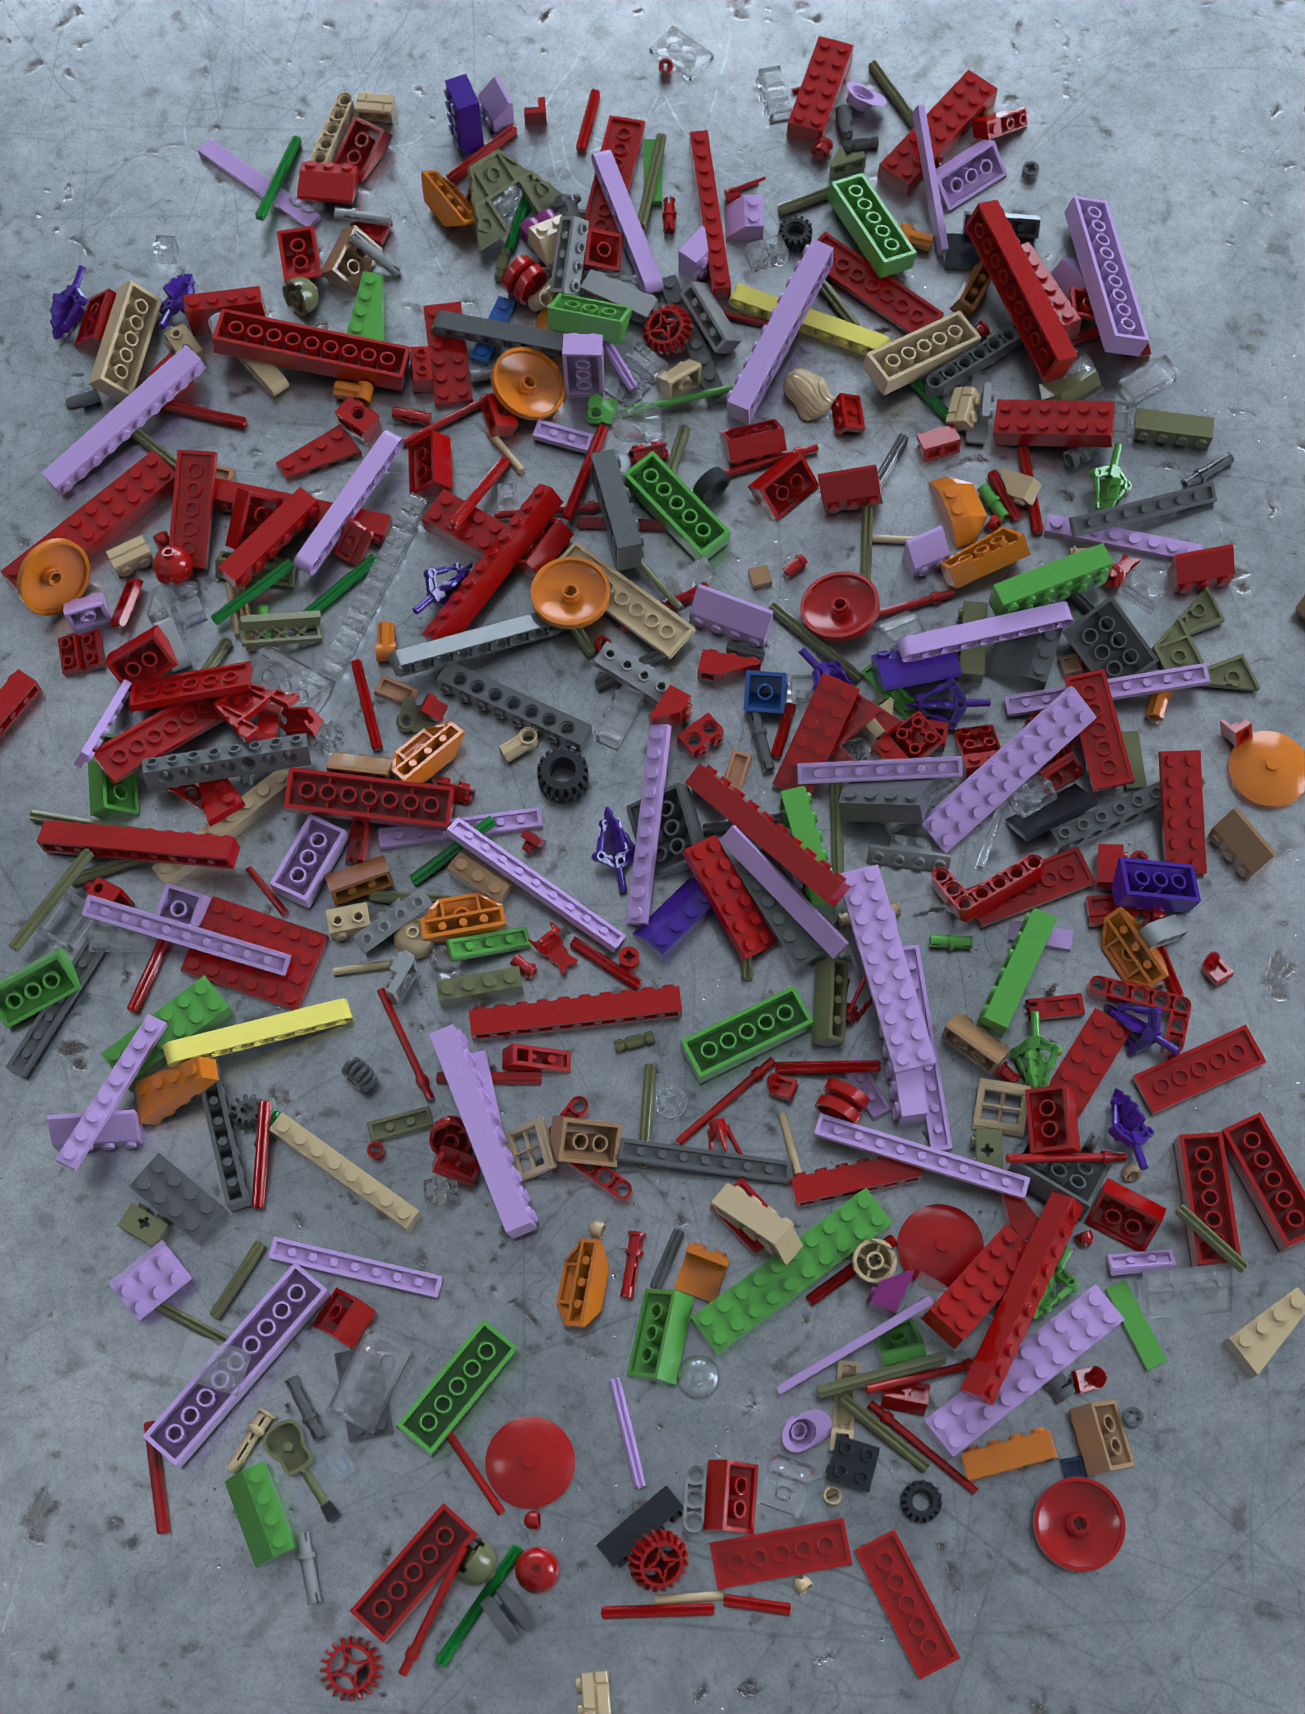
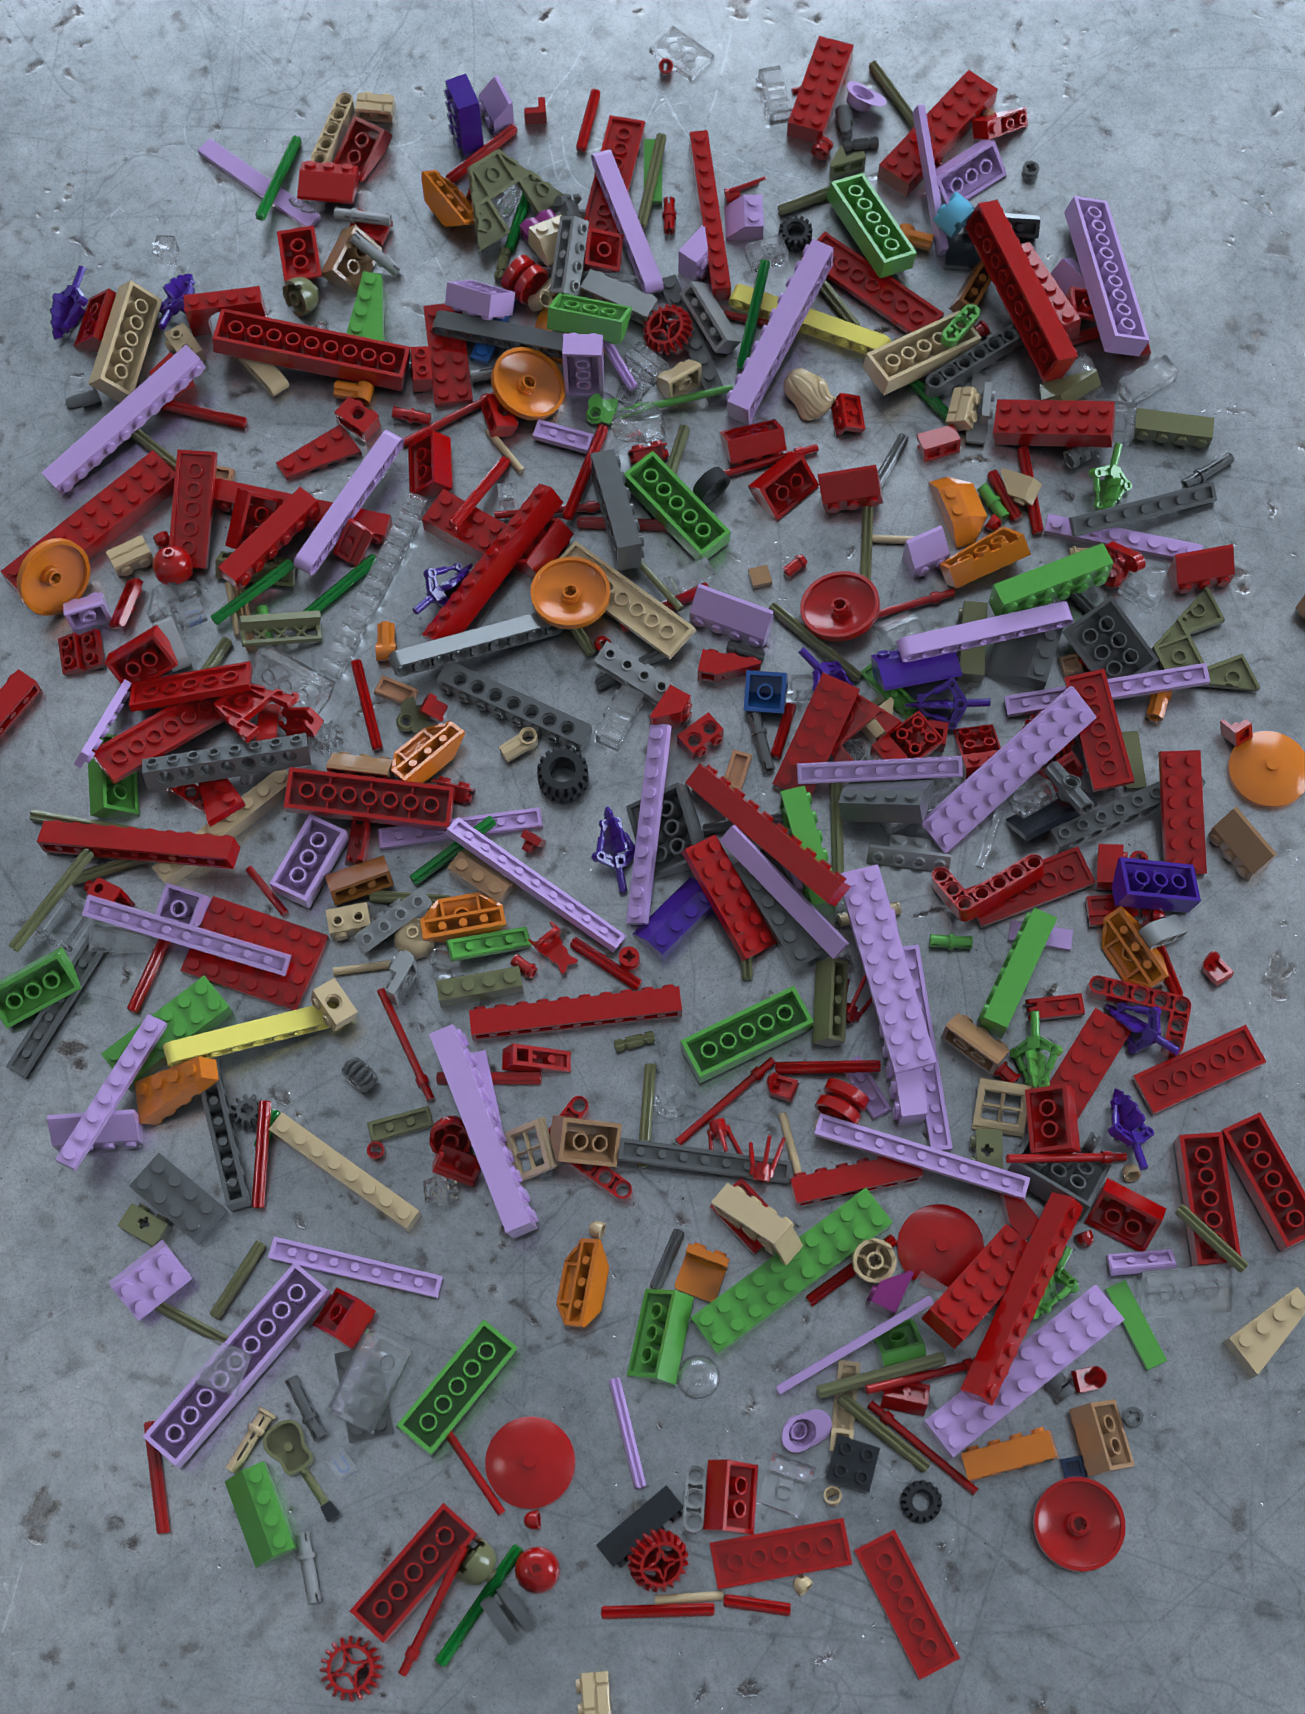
red pin [620,1231,647,1299] -> none
none -> tan brick [311,978,358,1031]
none -> lavender brick [445,280,515,320]
none -> green axle [736,259,770,370]
none -> red plant [749,1135,786,1183]
none -> medium azure brick [932,191,975,238]
none -> bright green beam [940,304,980,347]
none -> dark grey piece [1044,761,1095,816]
none -> red beam [1104,541,1146,573]

